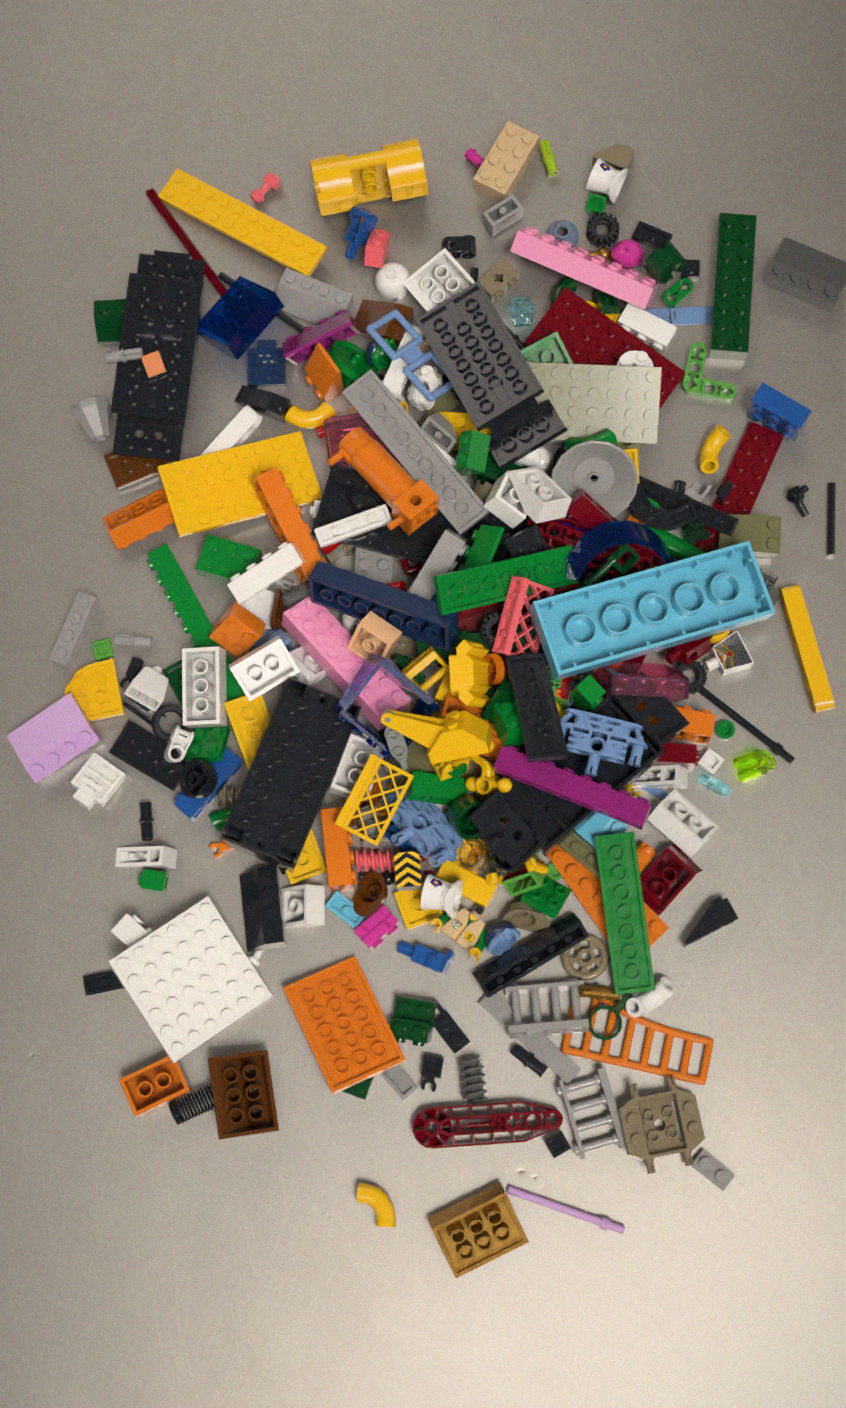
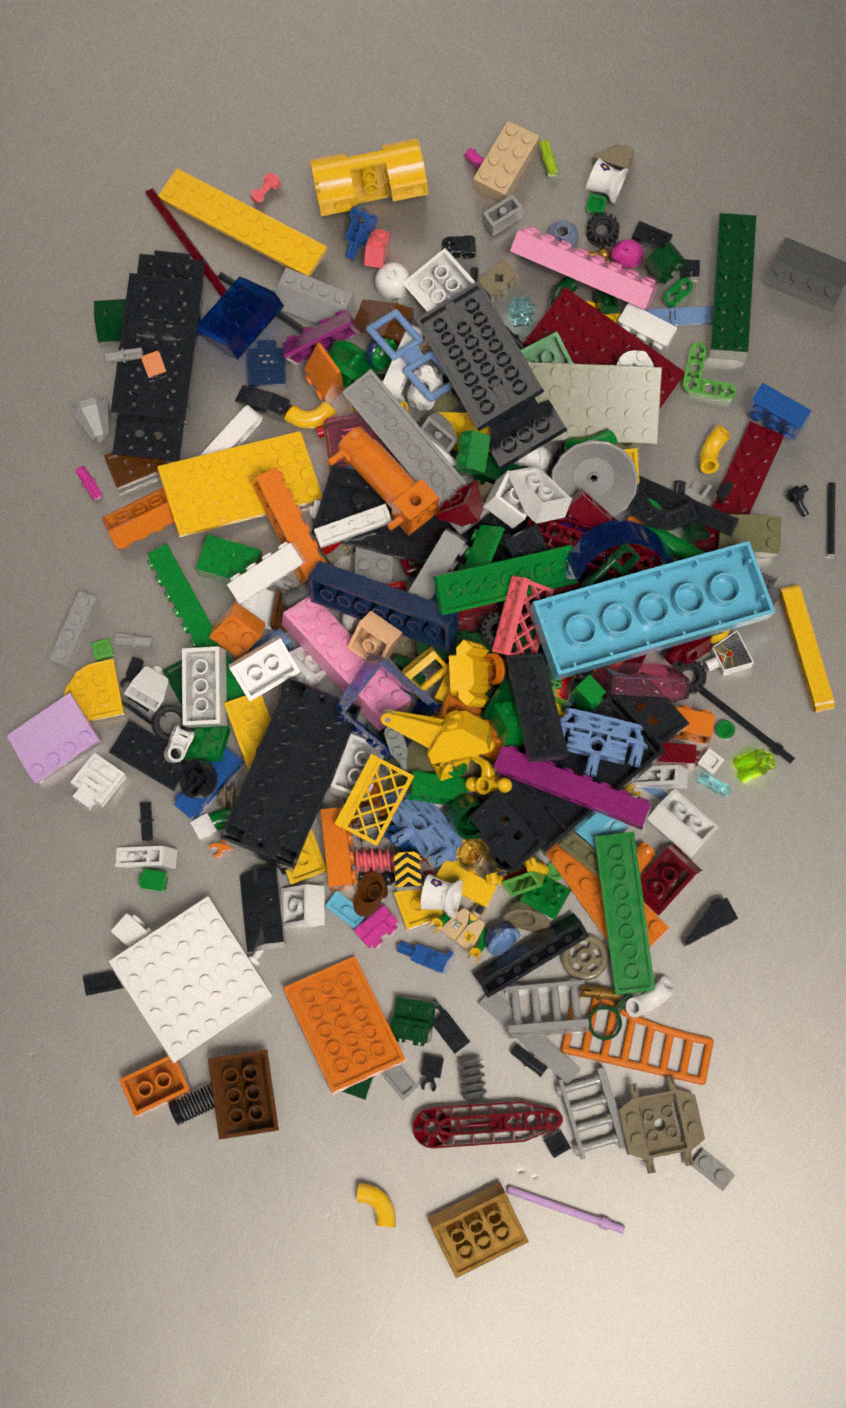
none -> dark pink axle [75,466,103,501]
none -> white tile [190,813,217,840]
none -> dark red slope [435,480,483,526]

